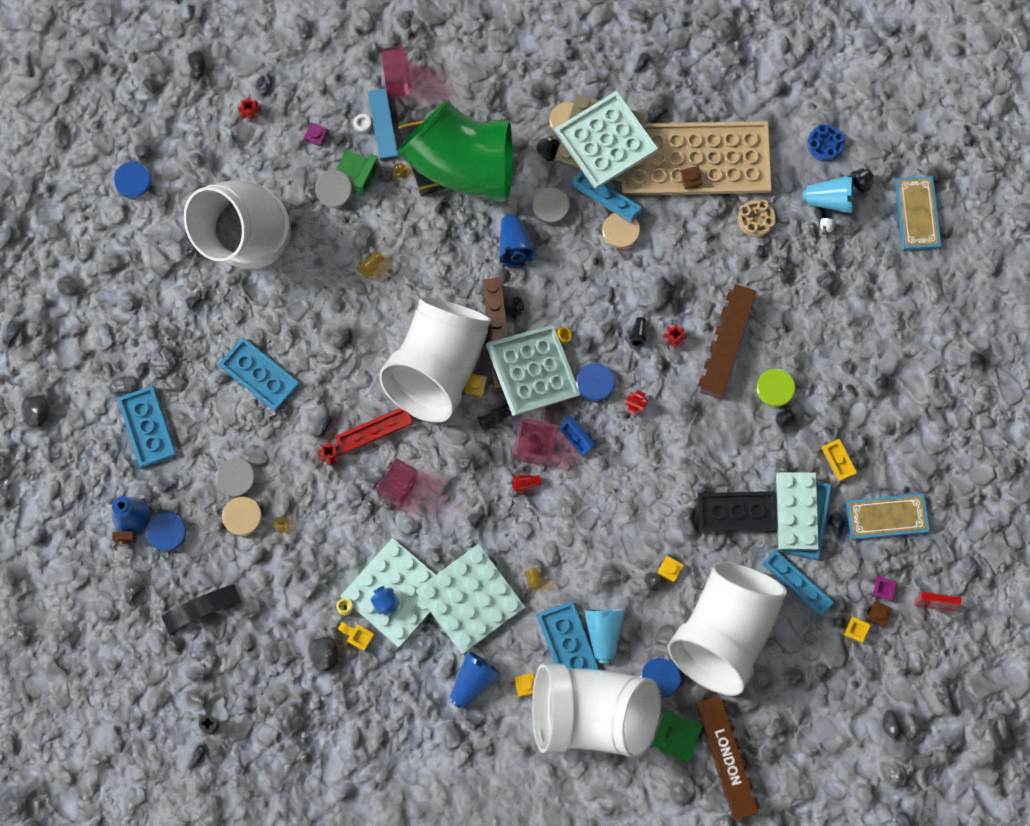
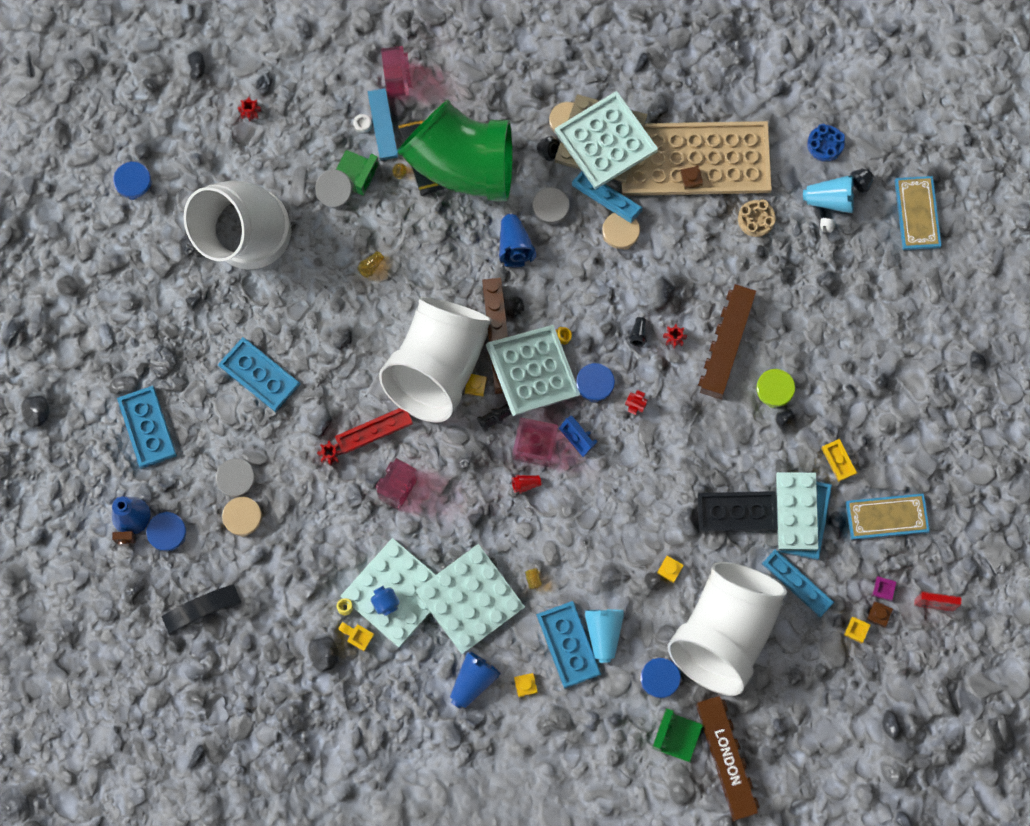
black bush [199,714,220,735] -> none
clear yellow hinge [273,516,289,533] -> none
magenta plate [304,122,328,147] -> none
white cylinder [532,664,661,758] -> none

